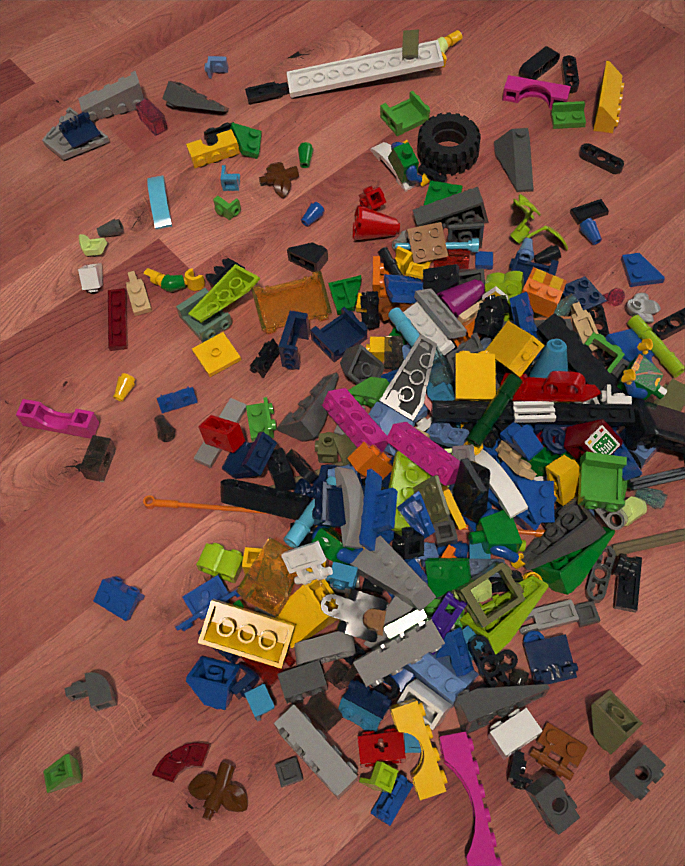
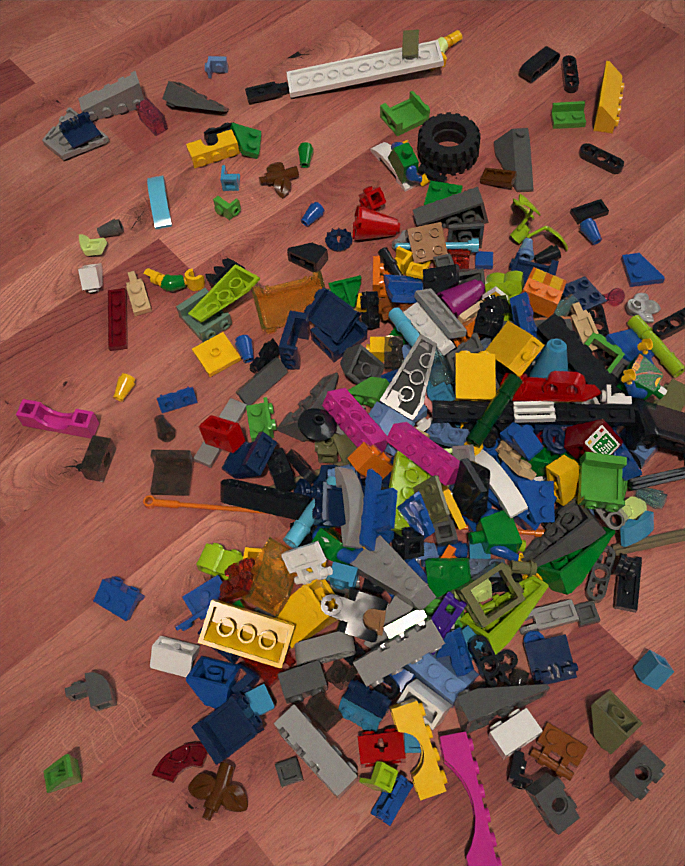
dark pink arch [503,75,571,109] -> none
none -> clear smoke bracket [150,449,194,496]
none -> white panel [150,636,200,677]
none -> dark blue panel [191,692,265,765]
none -> clear red plate [218,558,255,602]
none -> blue cone [235,335,254,363]
none -> dark grey tile [236,357,288,406]
none -> black dish [298,408,336,441]
none -> dark blue panel [304,287,362,343]
none -> dark blue gear [325,227,352,251]
none -> dark grey tile [433,253,454,267]
none -> reddish brown plate [480,168,517,188]
none -> olive pin [509,560,537,577]
none -> dark azure slope [620,511,654,547]
none -> dark azure panel [633,650,674,690]

